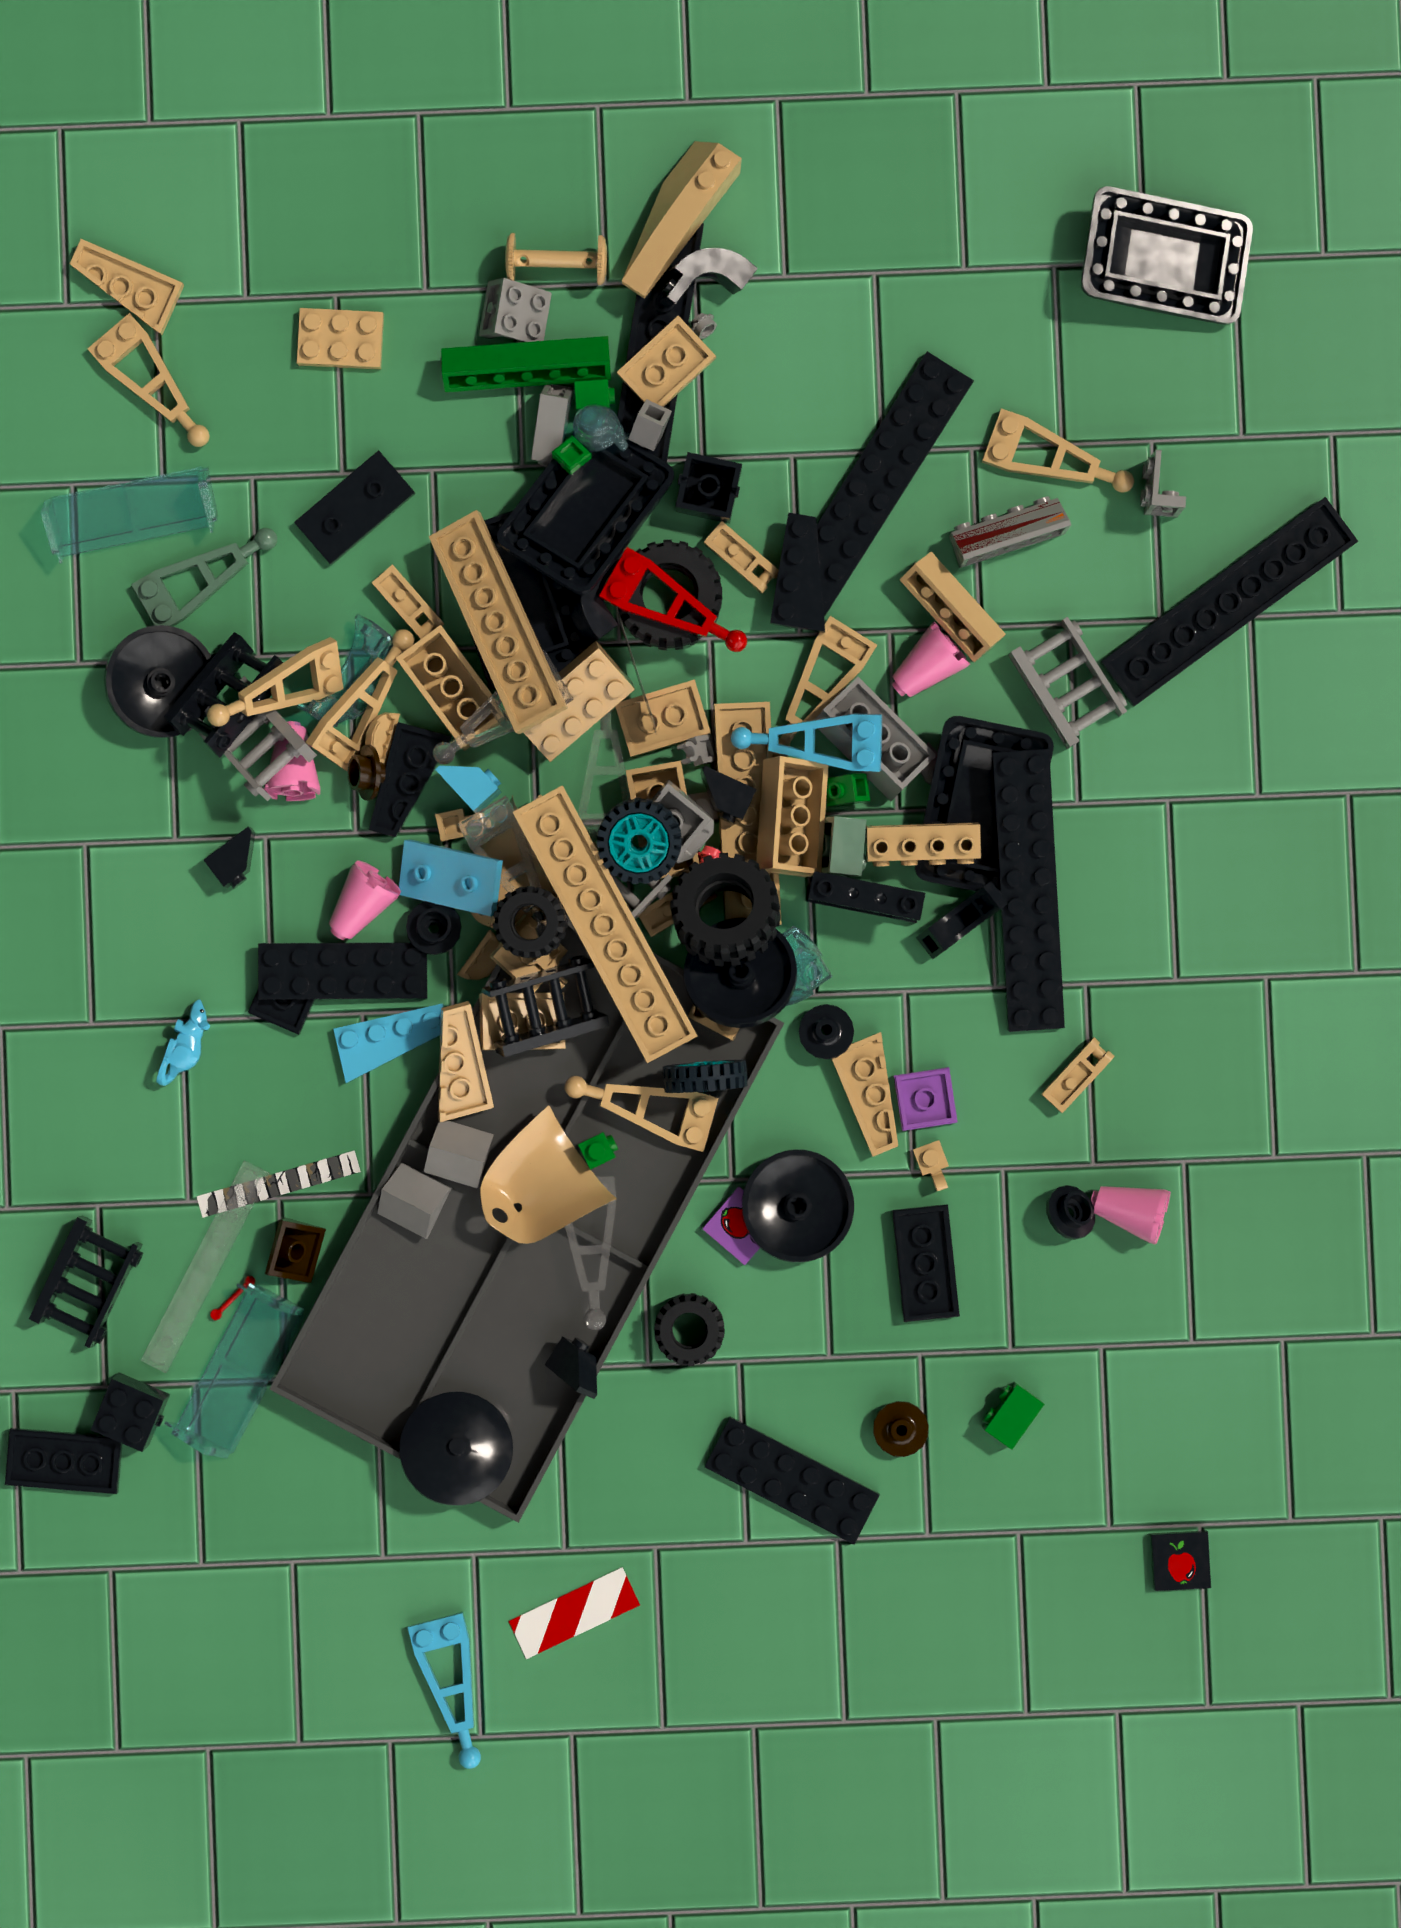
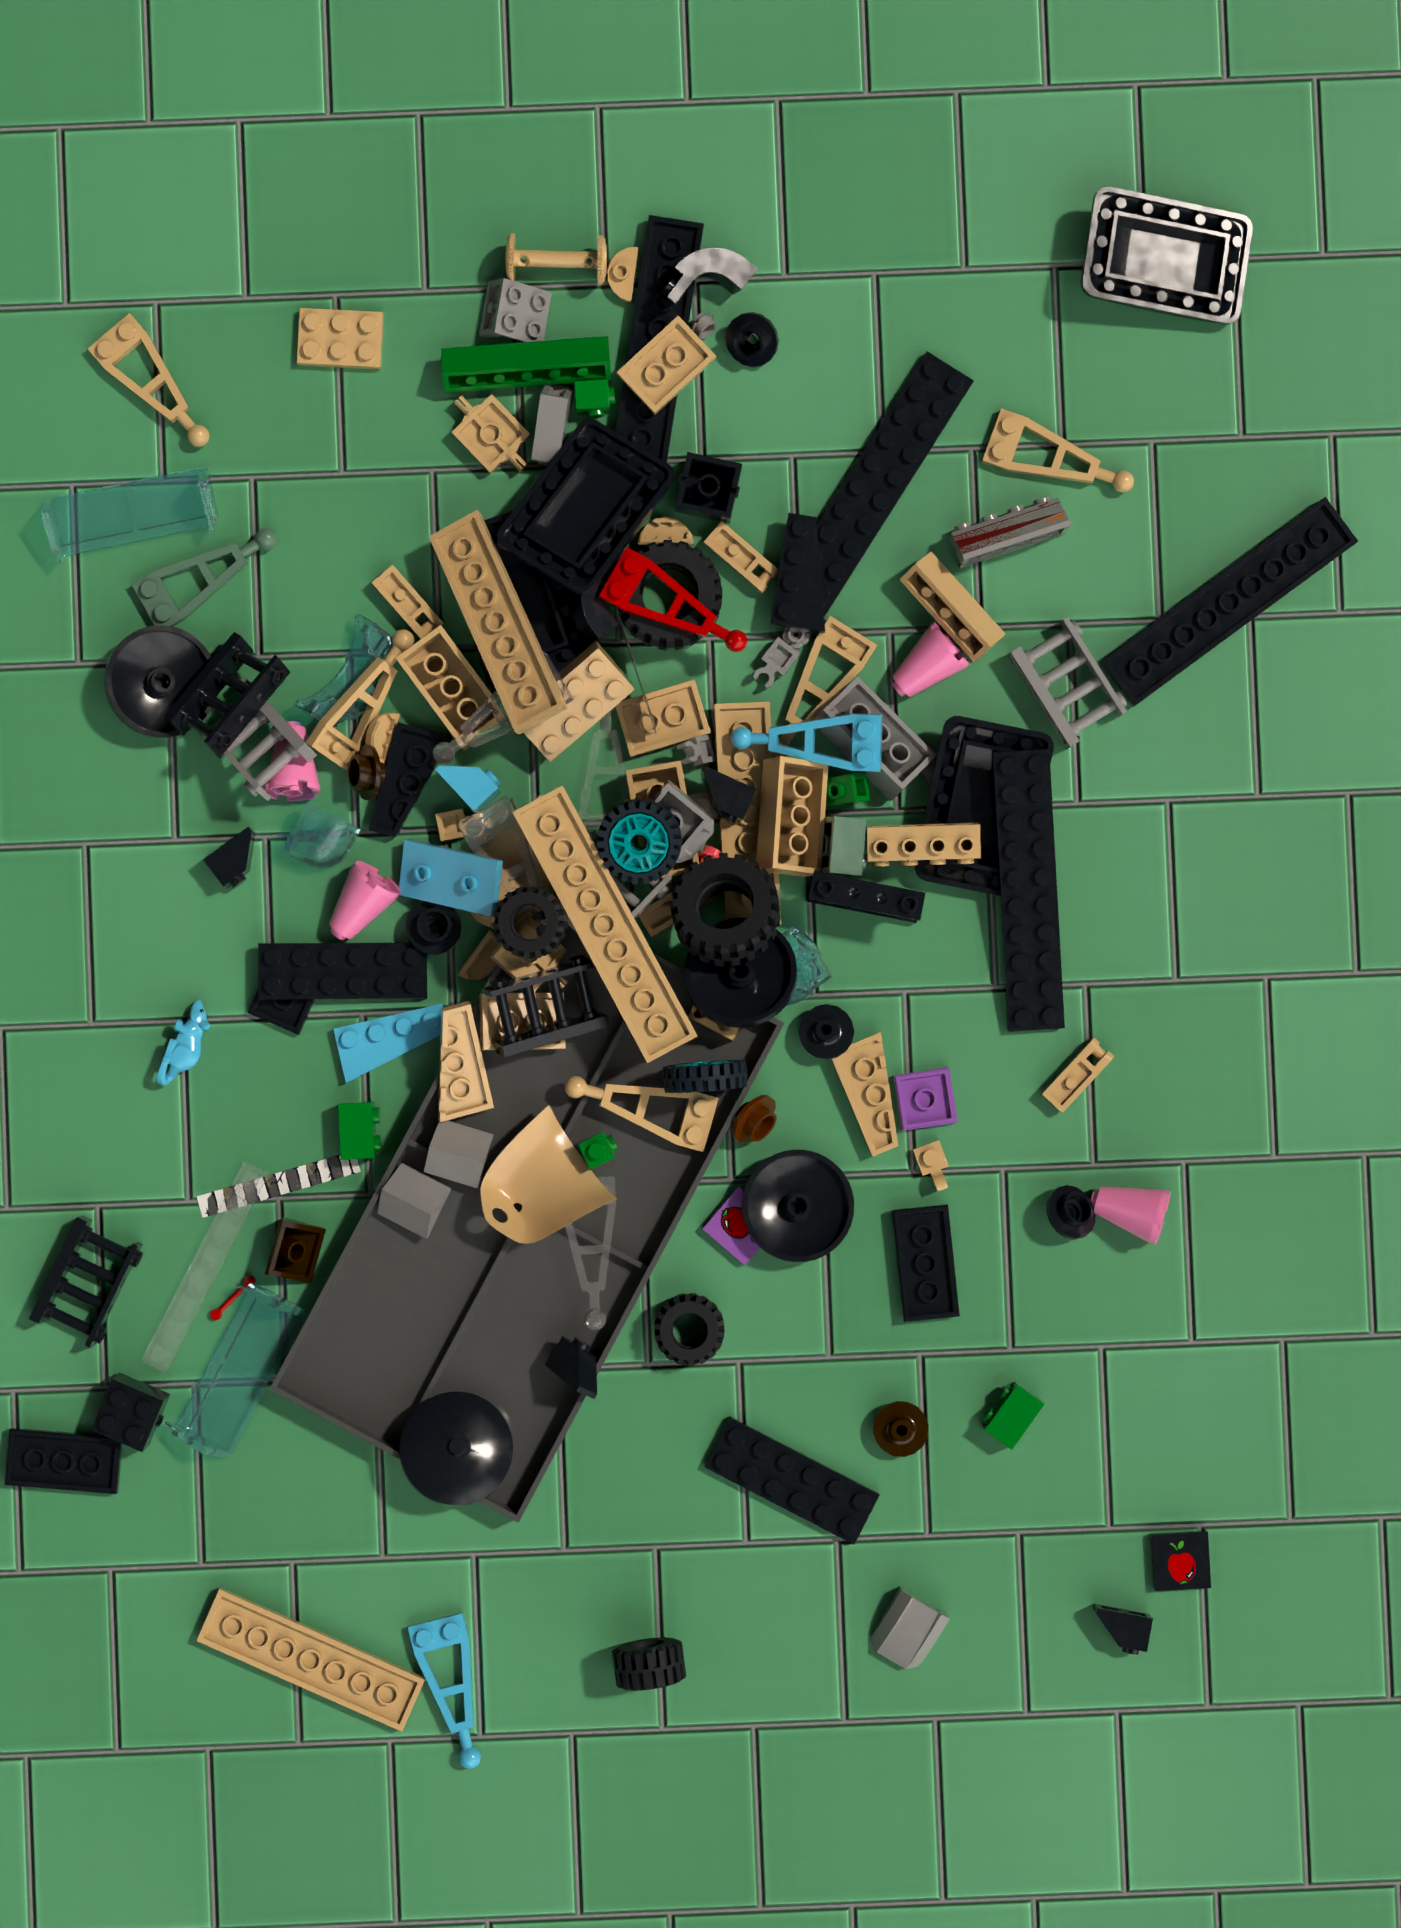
tan wing [70,239,184,335] -> none
tan plate [207,637,344,727] -> none
black plate [294,450,416,566] -> none
sticker [509,1567,640,1659] -> none
green tile [552,435,591,475] -> none
clear light blue hat [573,404,630,452] -> none
tan wedge [622,141,742,299] -> none
light grey brick [628,399,672,451] -> none
black arch [916,881,1008,959] -> none
light grey bracket [1140,450,1186,517] -> none
none -> tan plate [196,1588,425,1732]
none -> clear light blue brick [283,802,361,869]
none -> green brick [338,1102,382,1160]
none -> tan plate [451,394,531,474]
none -> tan plate [607,247,639,304]
none -> black tyre [612,1637,686,1691]
none -> tan plate [638,516,694,546]
none -> black piece [725,312,779,367]
none -> reddish brown piece [732,1095,777,1142]
none -> light grey plate [753,637,800,689]
none -> light grey plate [782,627,810,649]
none -> light grey slope [871,1586,950,1669]
none -> black slope [1093,1603,1153,1655]

